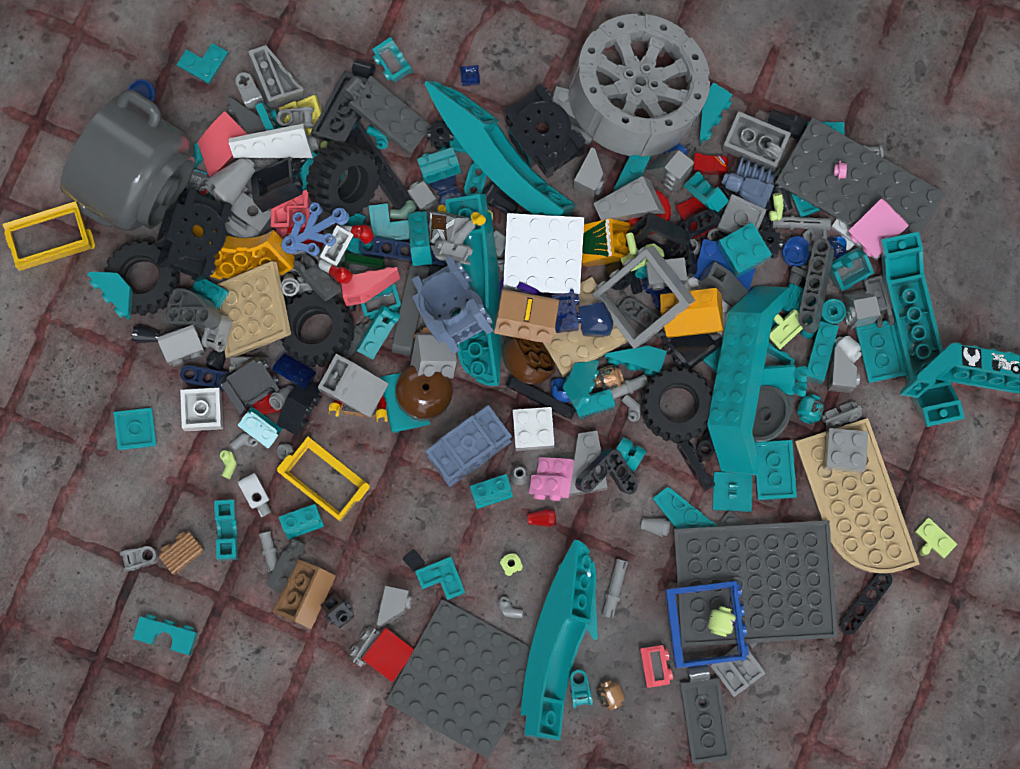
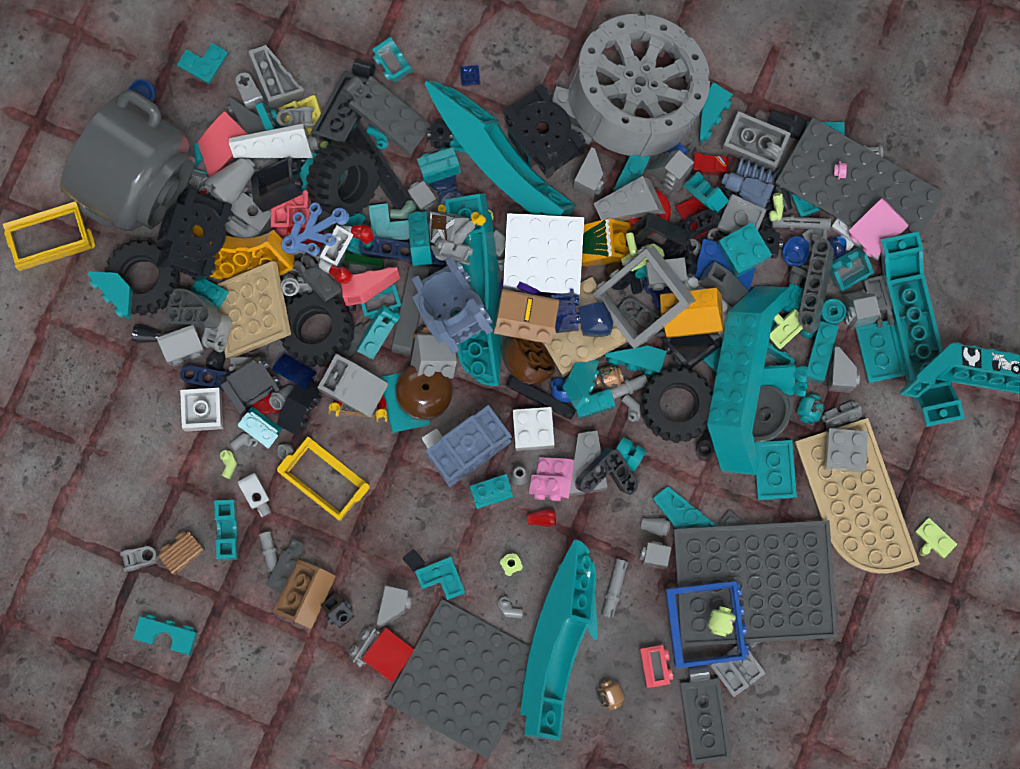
teal plate [113,408,156,451] -> none
teal window [279,504,324,539] -> none
teal plate [464,163,487,196] -> none
black piece [482,182,519,216] -> none
teal piece [570,670,593,708] -> none
black hinge [677,440,715,492] -> none
teal piece [713,472,752,512] -> none
white head [833,336,861,363] -> none
black beam [839,573,893,635] -> none
none -> white sticker [422,429,442,449]
none -> light grey brick [640,541,671,570]

